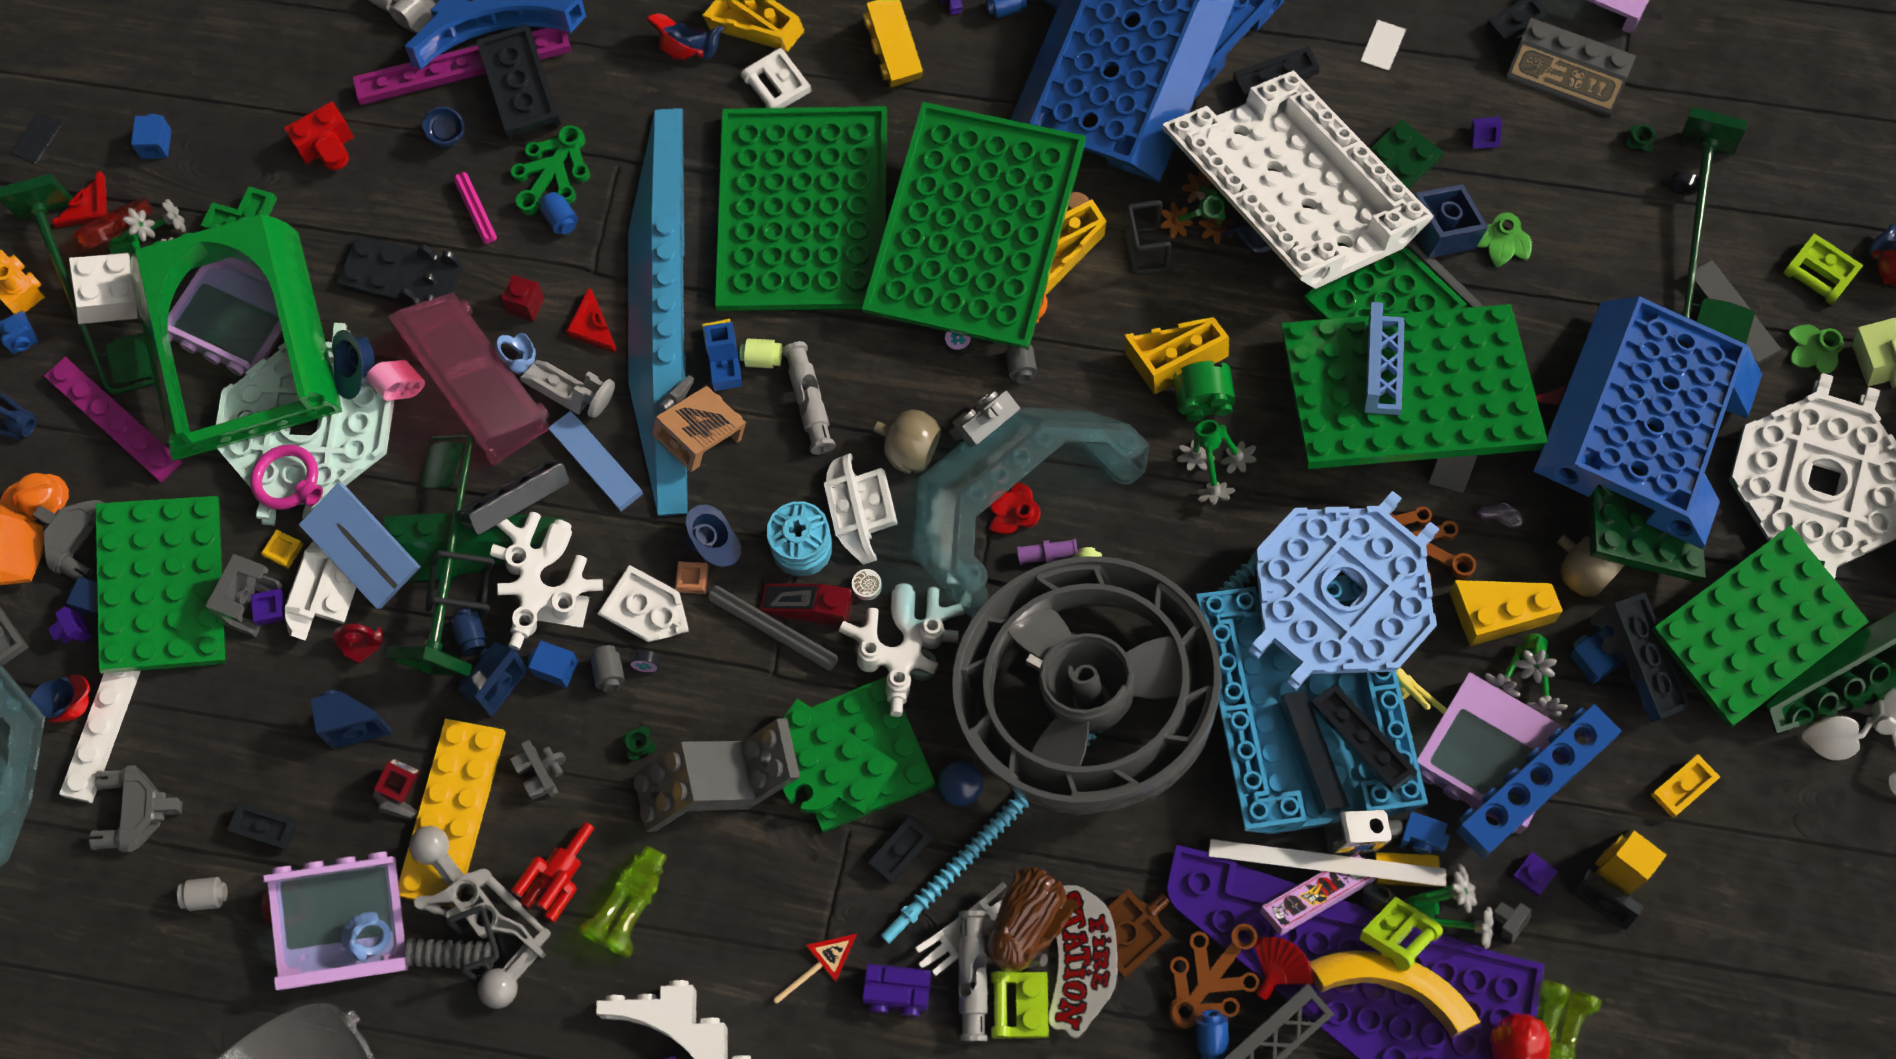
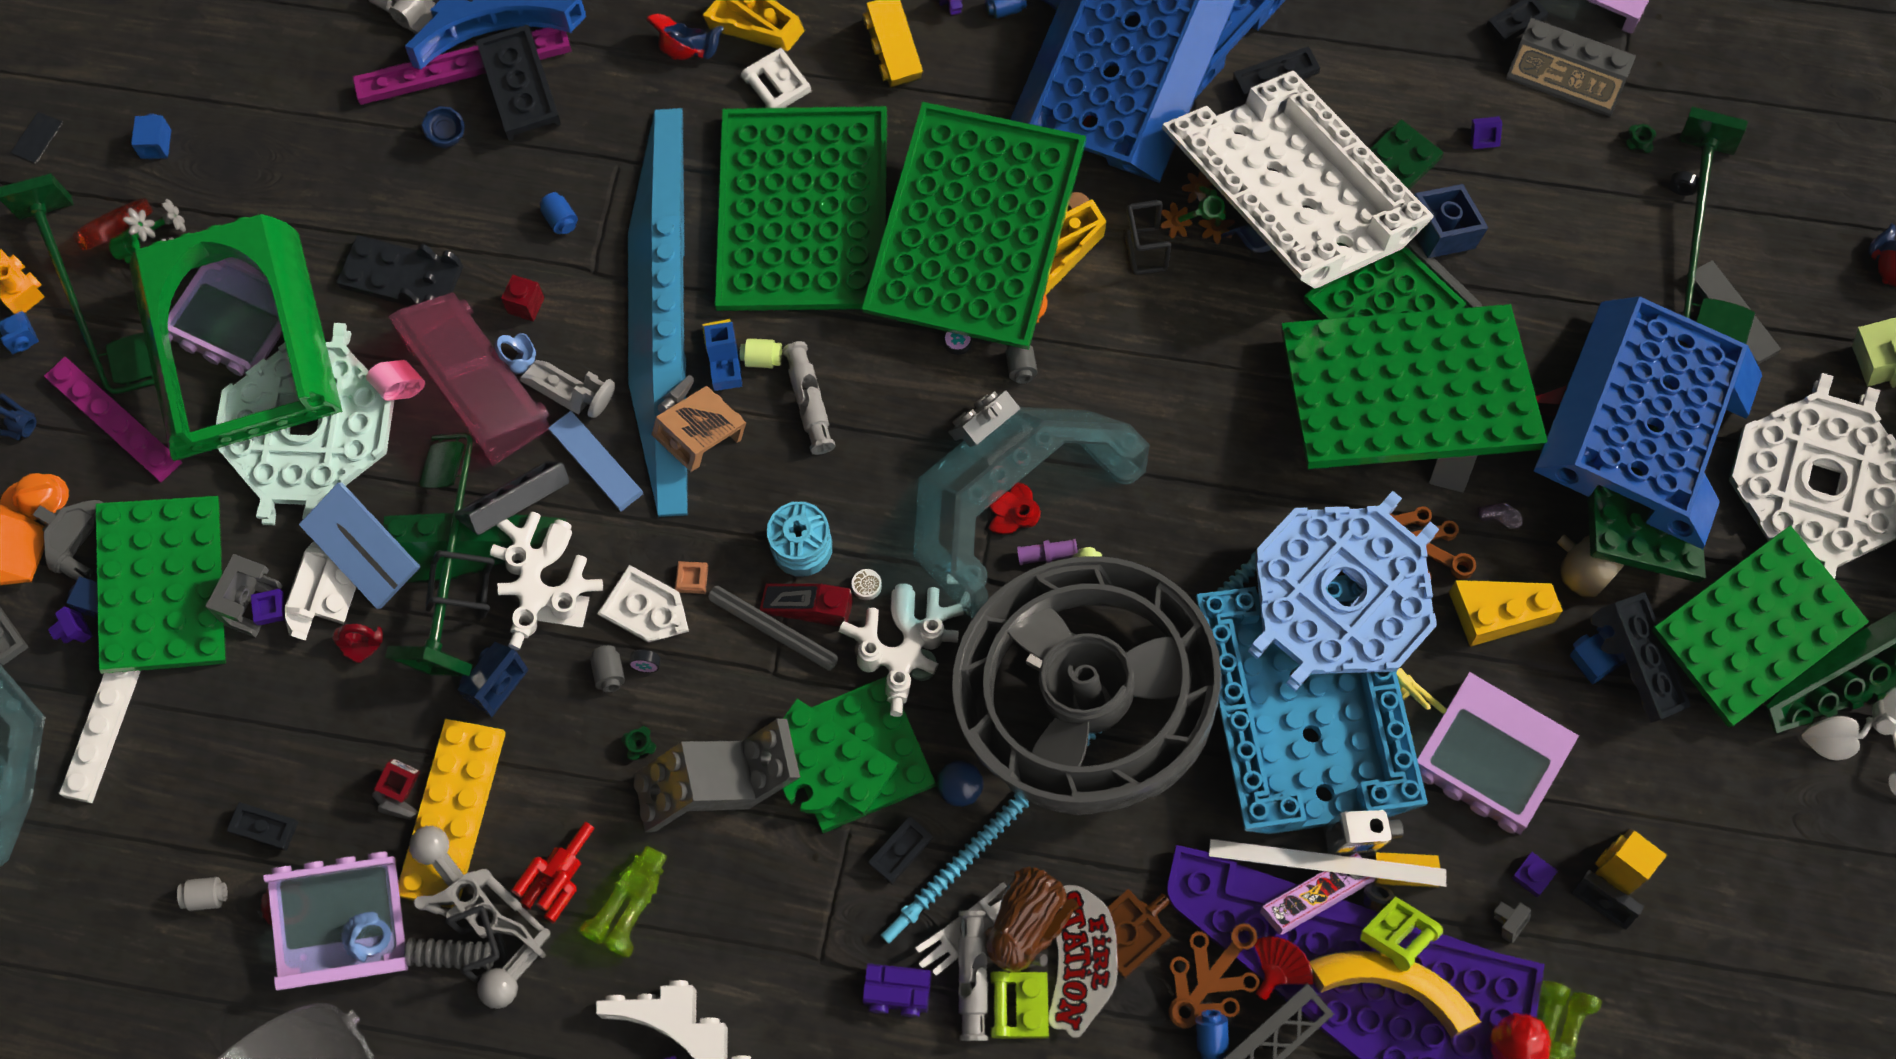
hair [5,675,90,722] -> none
red tile [52,172,107,228] -> none
white brick [69,253,138,324] -> none
dark grey connector [89,765,183,852] -> none
green plate [201,186,277,230] -> none
dark pink piece [250,444,323,510] -> none
yellow tile [261,529,304,569] -> none
red brick [284,101,354,170] -> none
dark blue slope [311,690,392,750] -> none
piece [332,330,375,400] -> none
dark blue brick [449,609,487,655] -> none
dark pink axle [453,172,497,244] -> none
dark grey hips [510,740,566,800] -> none
green plant [511,125,590,215] -> none
blue brick [528,640,579,688] -> none
red tile [566,288,617,353] -> none
dark blue piece [685,504,741,567] -> none
piece [774,934,857,1003] -> none
white plate [824,453,898,565] -> none
dark tan piece [874,409,941,474] -> none
yellow wedge [1124,317,1229,395] -> none
green brick [1173,361,1235,422] -> none
plant [1177,420,1256,505] -> none
black slope [1277,692,1350,816] -> none
black plate [1311,684,1417,793] -> none
white sticker [1361,20,1406,70] -> none
medium blue fence [1365,302,1404,415] -> none
blue brick [1398,811,1450,855] -> none
plant [1408,863,1494,949] -> none
blue brick [1456,704,1622,859] -> none
bright green plate [1477,212,1532,268] -> none
light grey plant [1485,633,1568,717] -> none
yellow plate [1651,754,1720,818] -> none
lime plate [1783,233,1863,306] -> none
bright green plate [1788,325,1844,374] -> none

